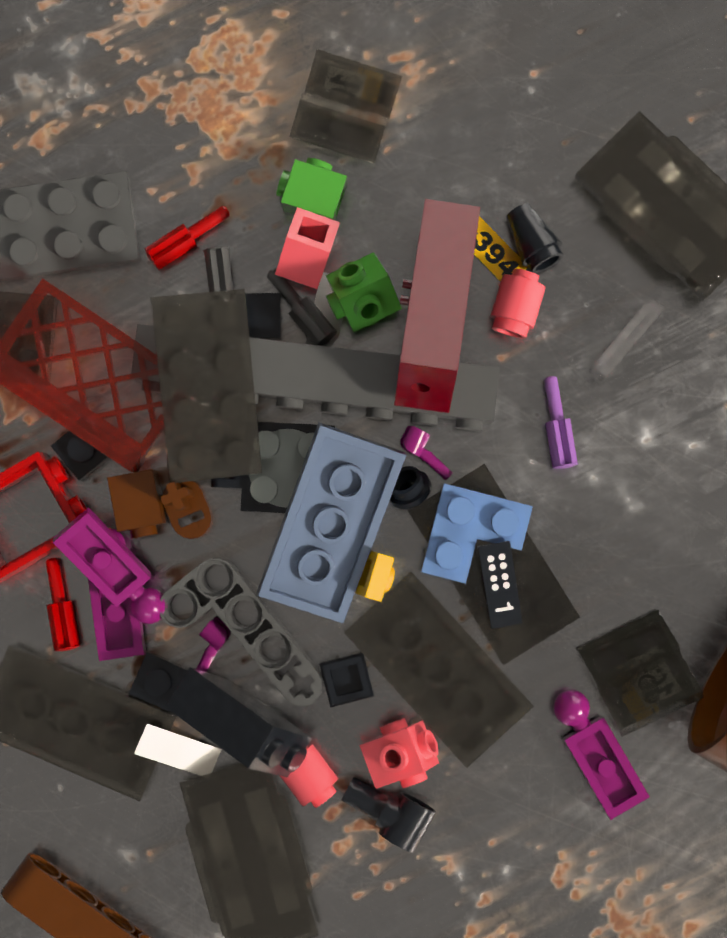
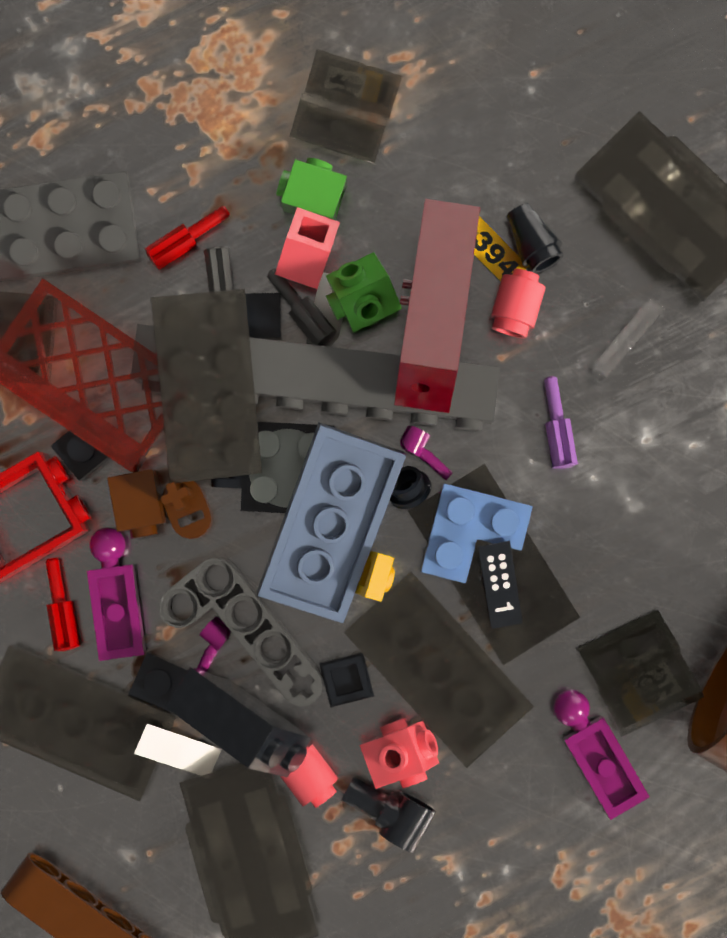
magenta plate [53,507,168,624] -> none

